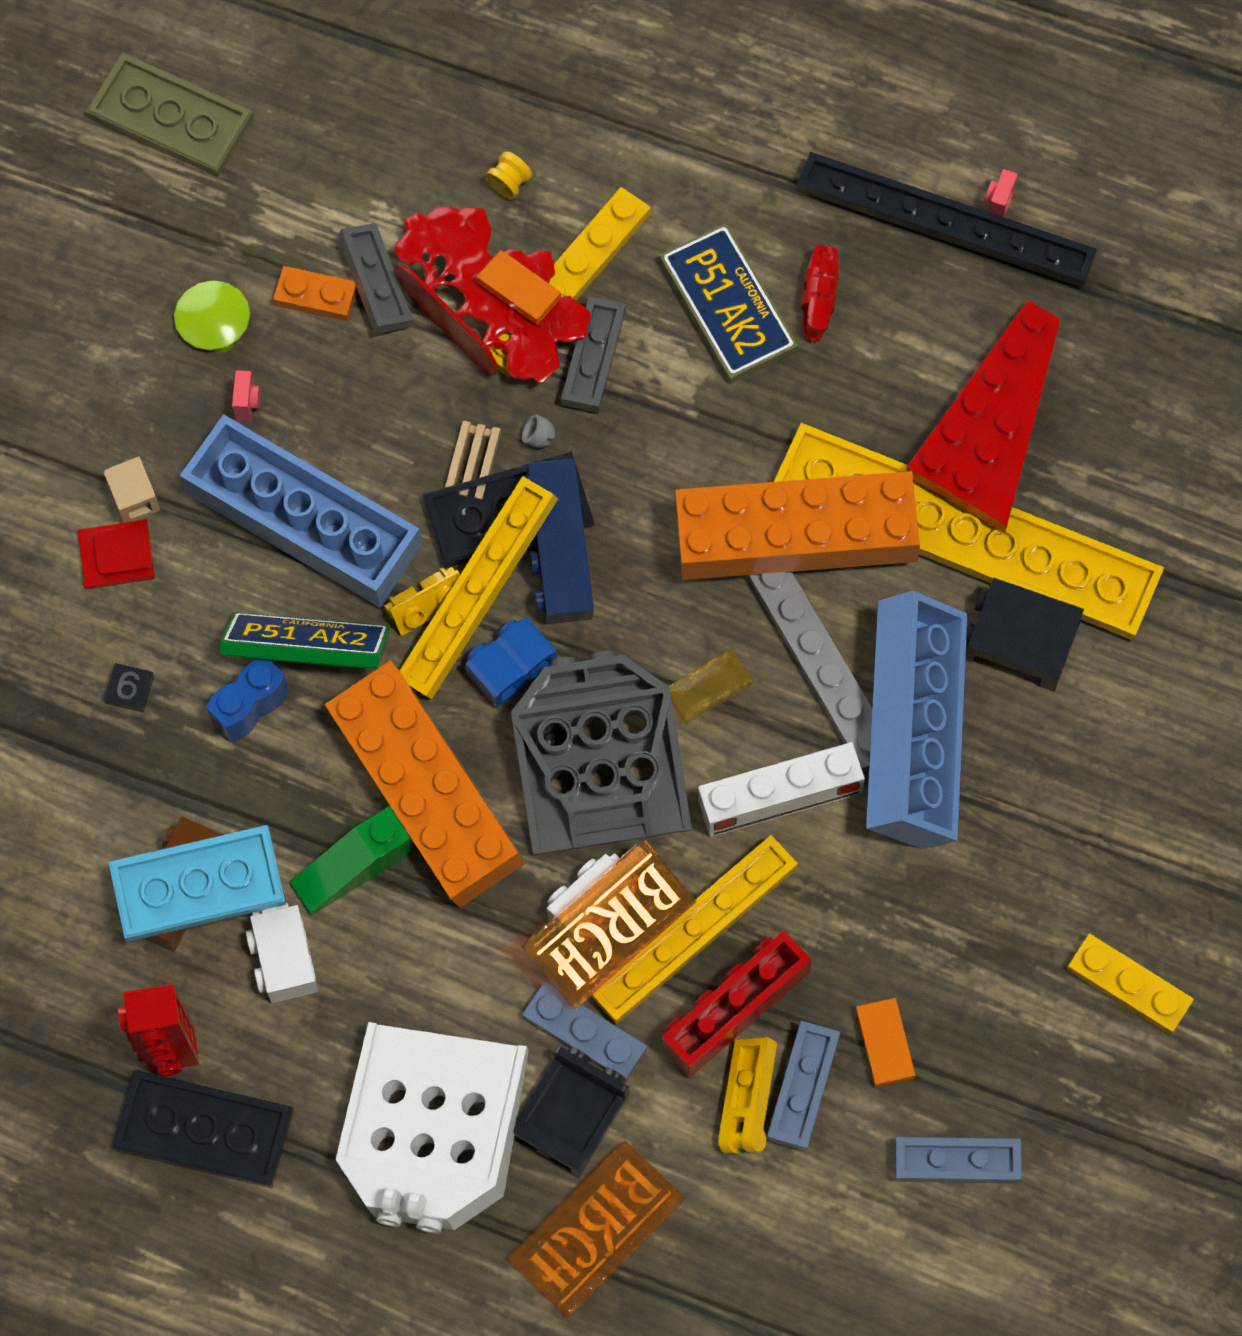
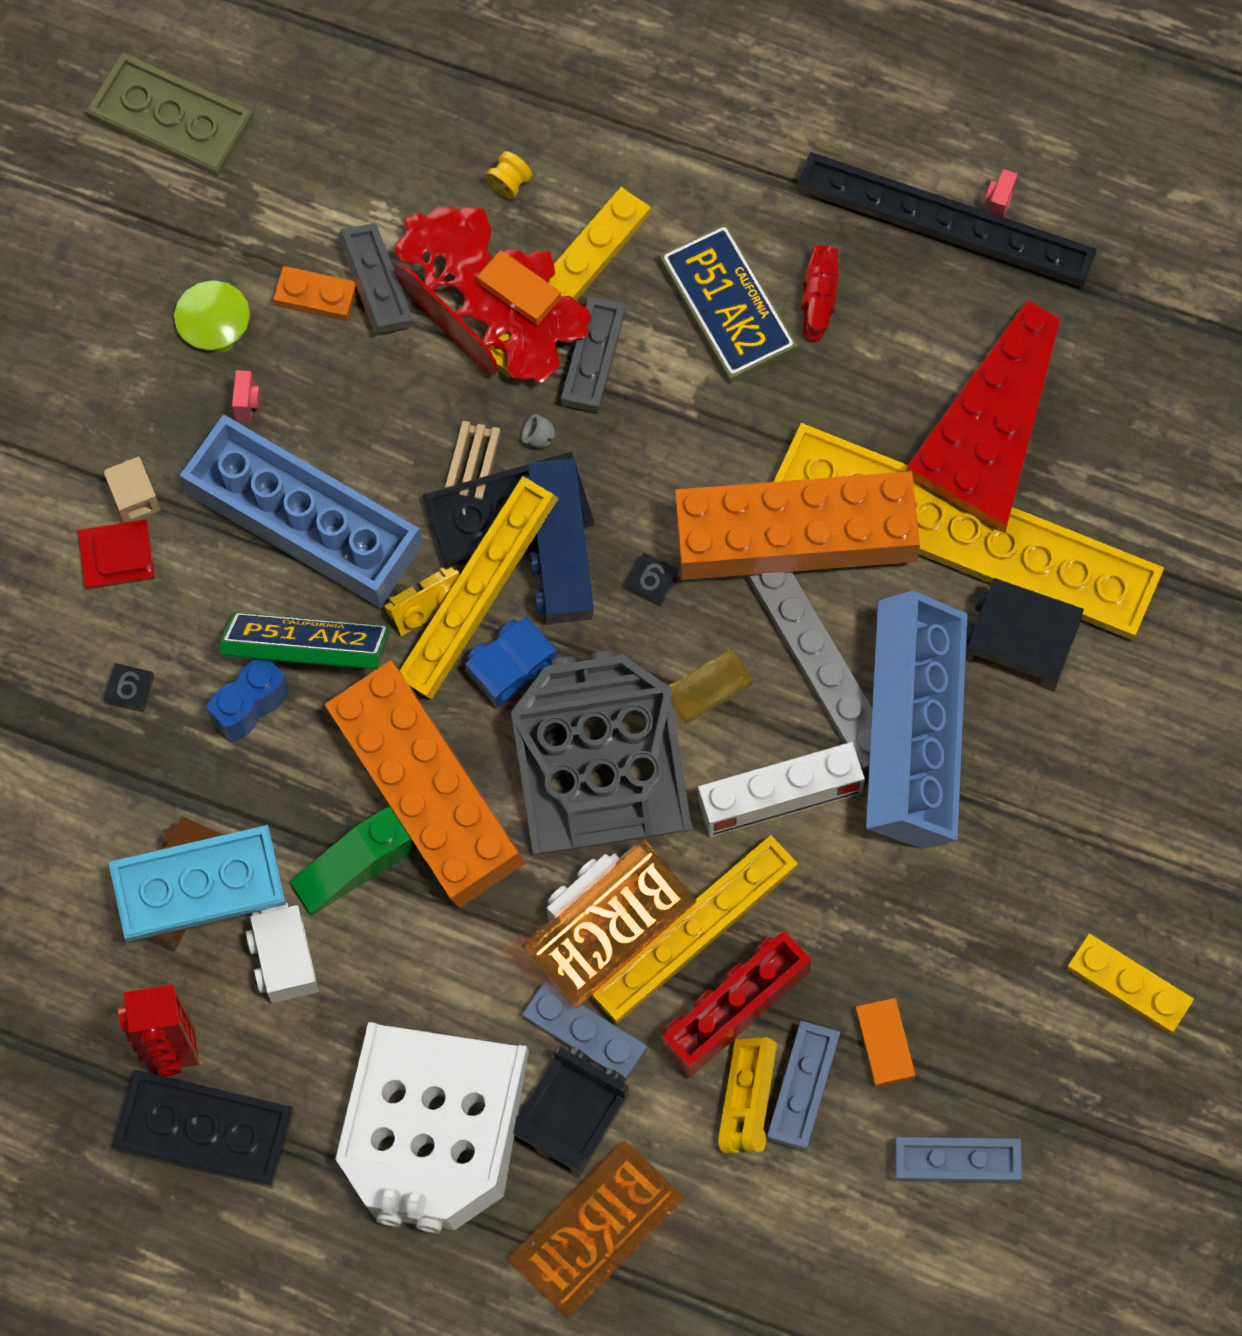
none -> black tile [626,553,679,606]

